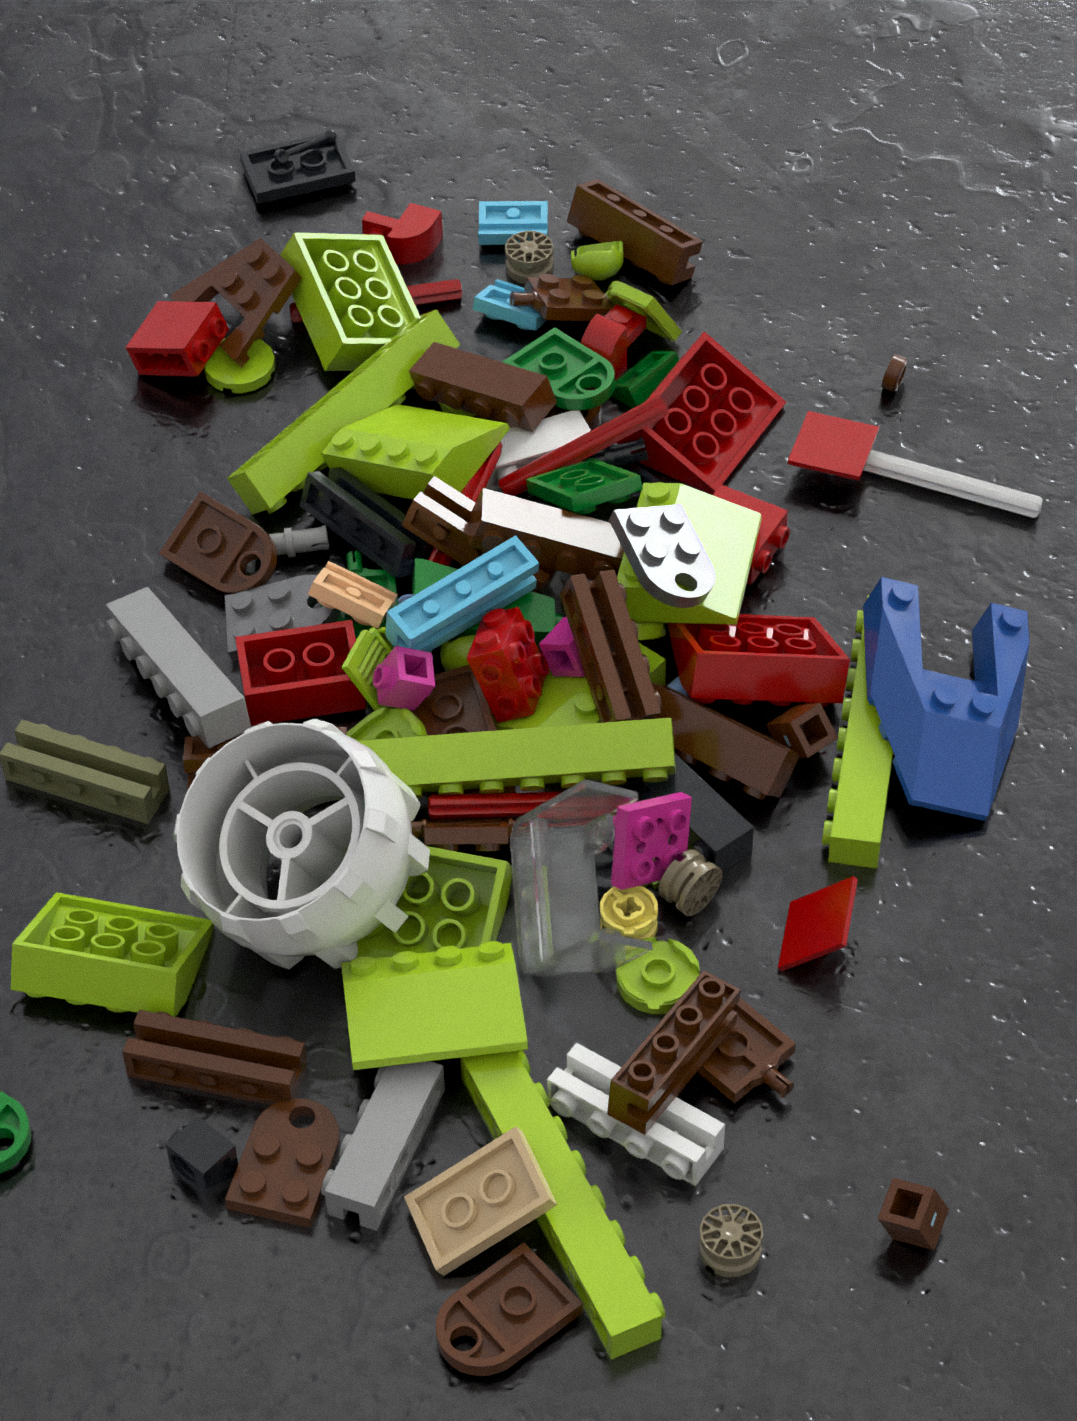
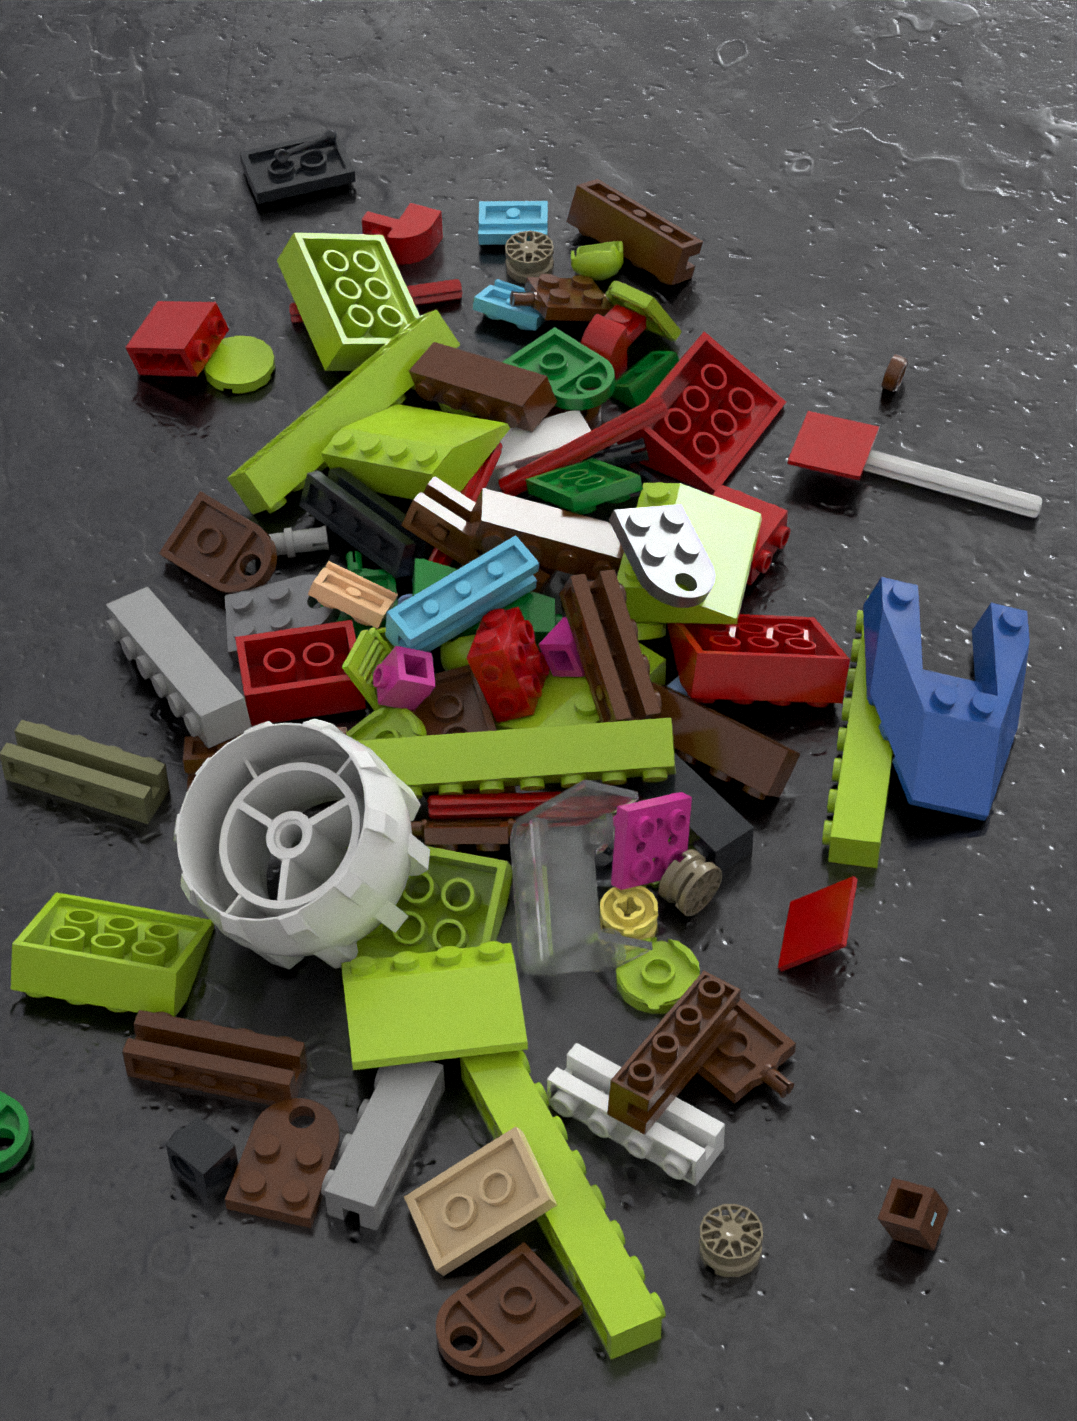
reddish brown wing [170,238,302,368] -> none
reddish brown brick [766,703,838,758] -> none

